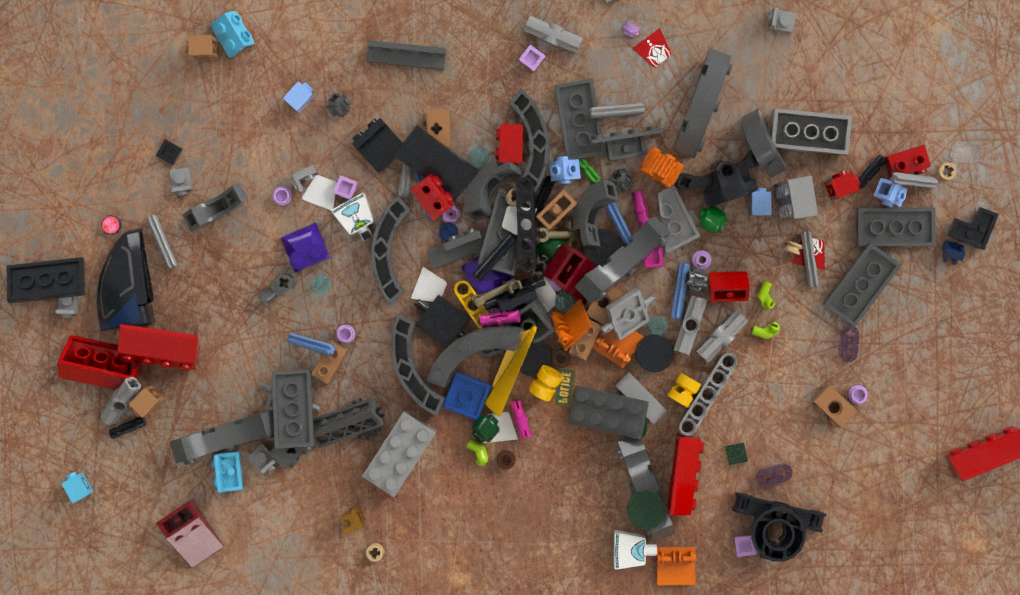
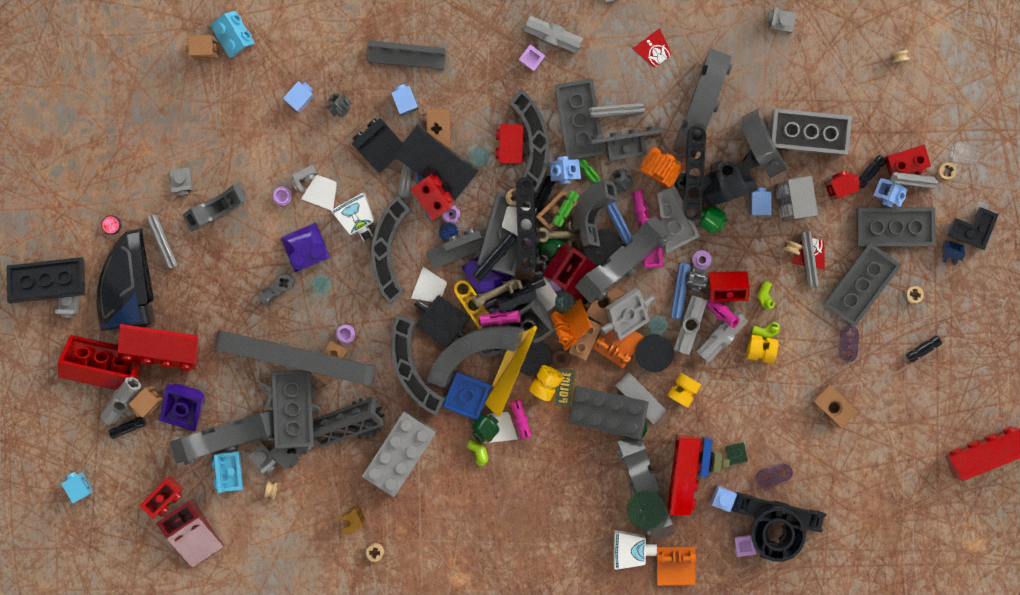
black tile [156,139,183,166] -> none
medium blue axle [287,333,335,356] -> none
lavender plate [333,175,358,200] -> none
dark grey arch [464,161,522,220] -> none
reddish brown plate [496,450,516,469] -> none
lavender plate [622,21,640,37] -> none
light grey beam [678,353,737,436] -> none
lavender plate [848,385,868,404] -> none
none -> red brick [139,476,184,519]
none -> dark purple slope [159,384,205,432]
none -> dark grey beam [214,330,376,386]
none -> tan bush [264,481,278,500]
none -> light blue brick [392,84,419,116]
none -> bright green axle [552,191,579,227]
none -> black beam [683,126,706,221]
none -> blue tile [699,437,712,477]
none -> dark pink pin [706,299,740,328]
none -> olive tile [709,451,730,473]
none -> light blue brick [710,485,737,512]
none -> yellow wheel [746,334,778,364]
none -> tan bush [891,50,910,63]
none -> tan bush [905,286,924,304]
none -> black axle [906,336,942,363]

